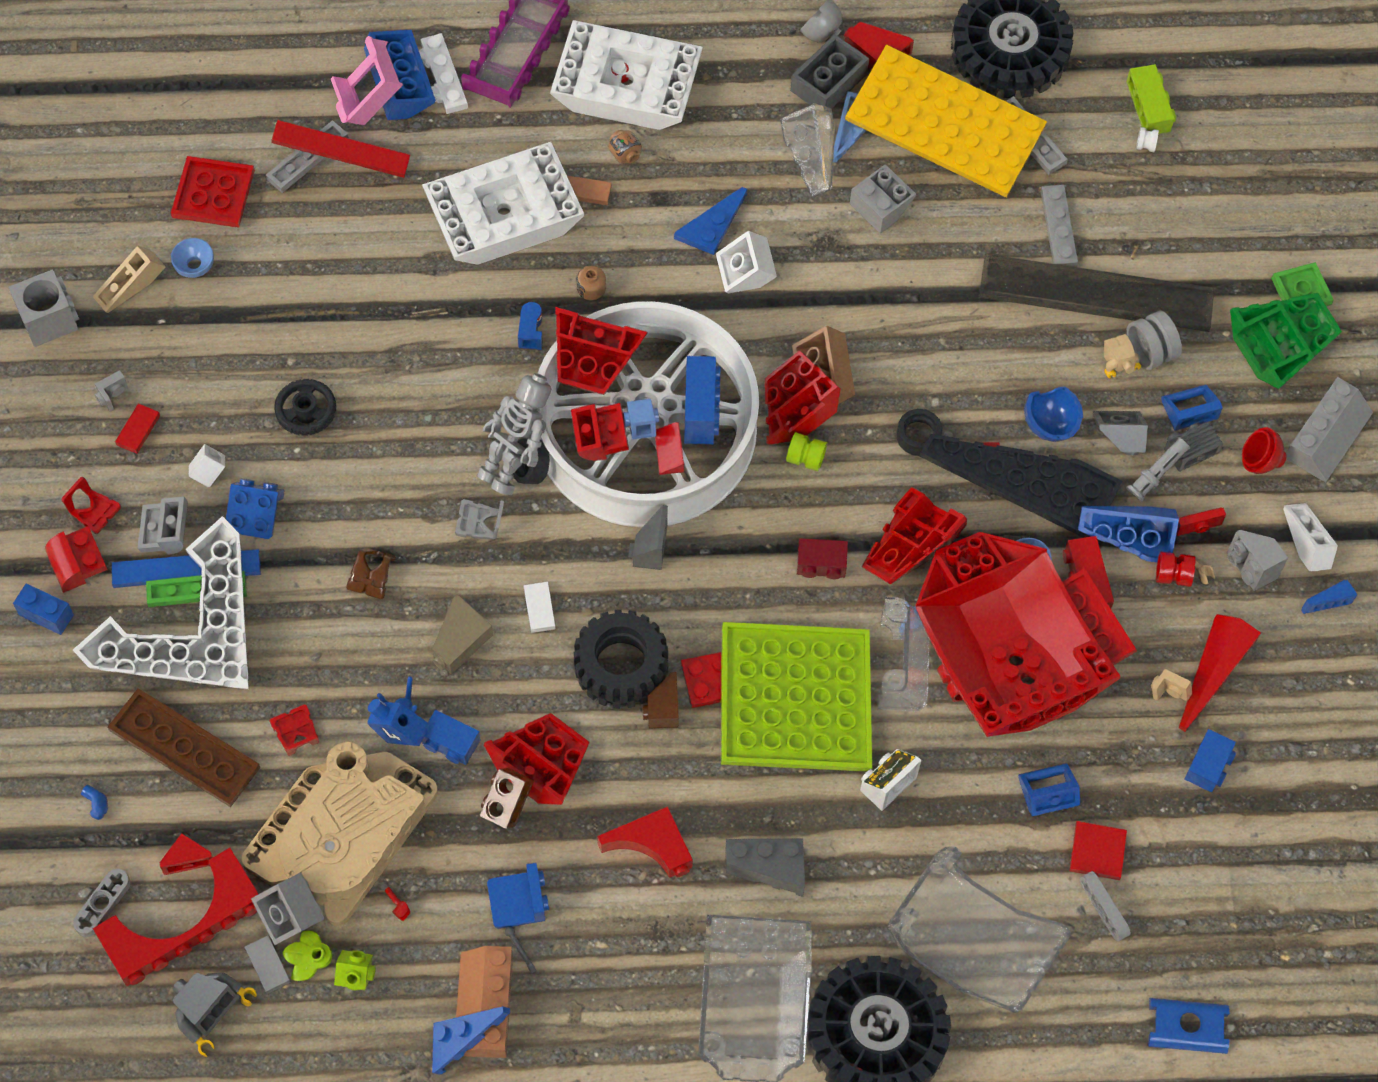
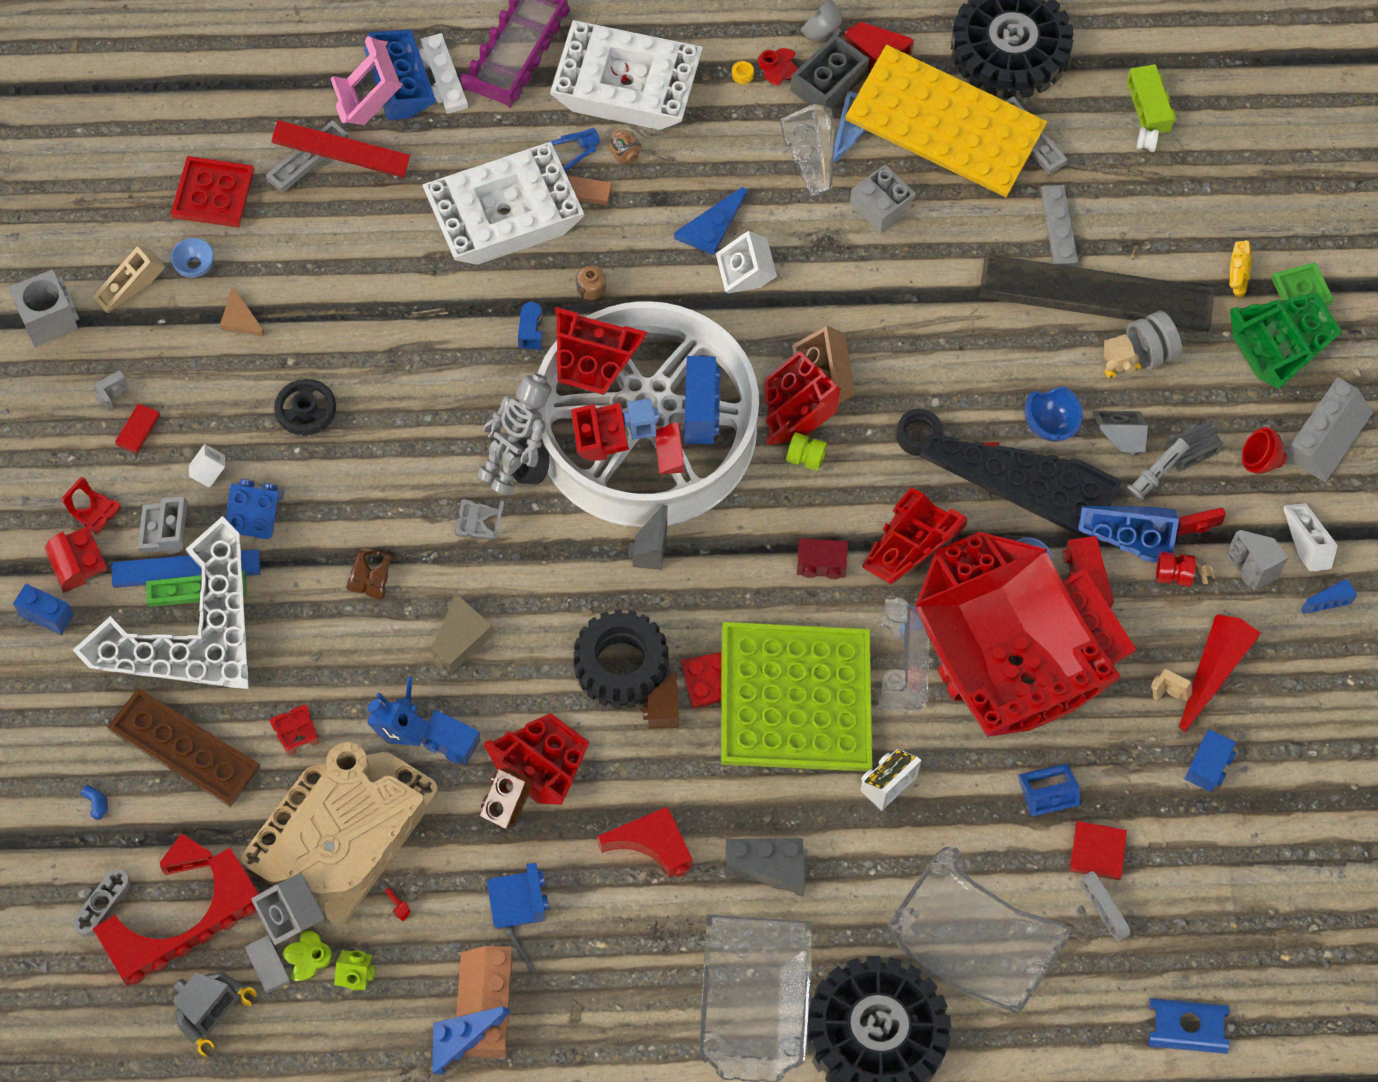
white tile [524,582,555,633] -> none
blue tile [1161,385,1223,431] -> none
none -> medium nougat tile [220,288,264,336]
none -> blue plant [549,128,600,171]
none -> yellow tile [732,61,754,84]
none -> red plate [758,48,798,86]
none -> yellow hinge [1229,241,1252,298]

